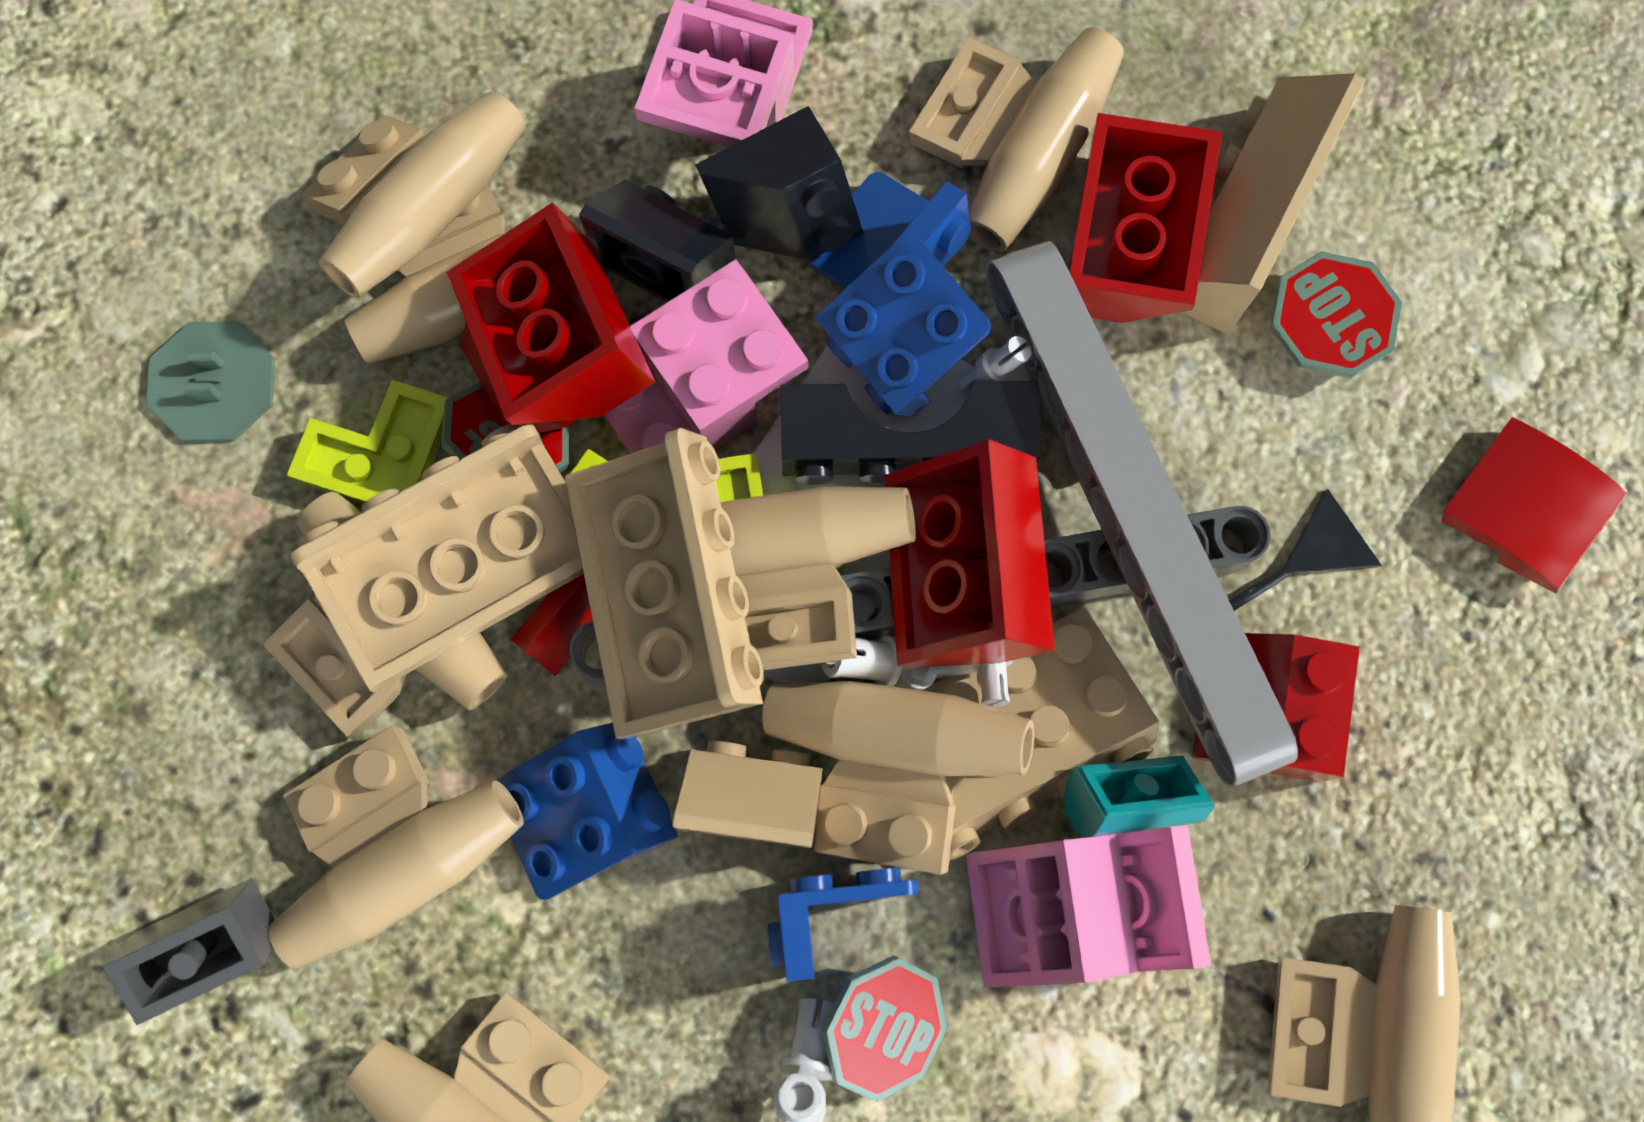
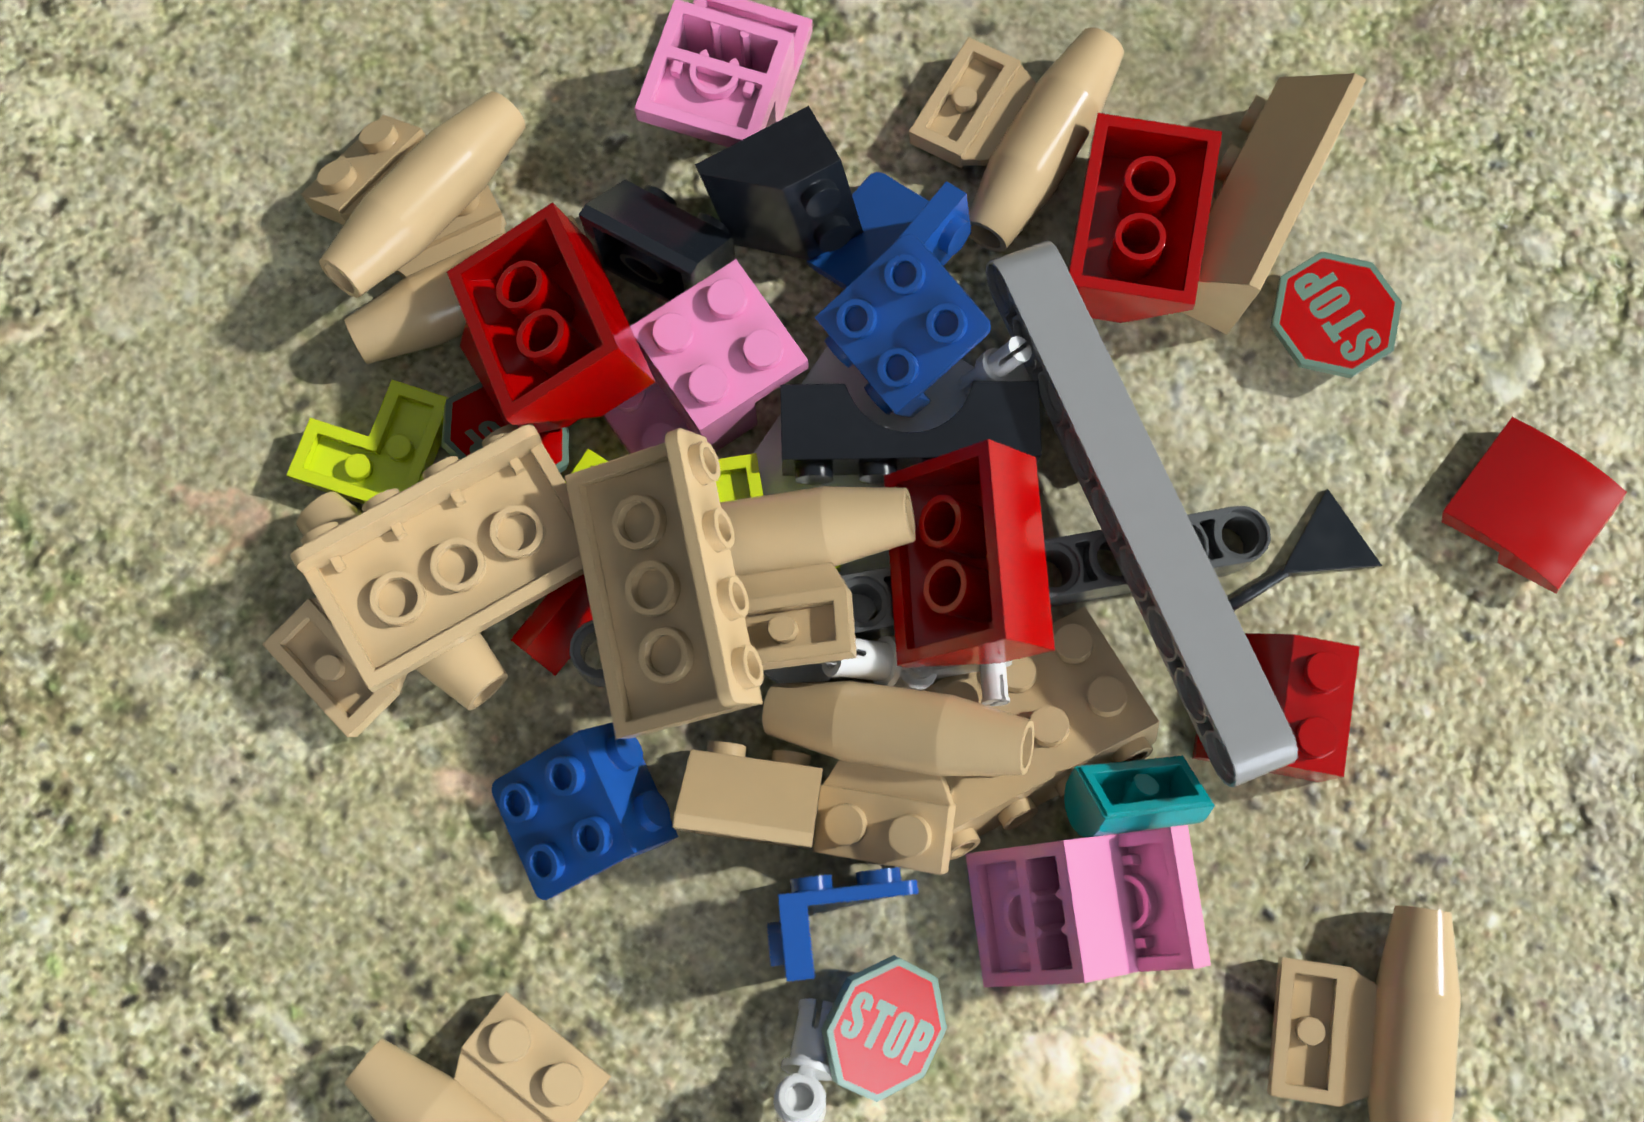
dark grey brick [102,878,275,1026] -> none
sand green piece [146,322,275,443] -> none
tan plate [268,725,524,969] -> none

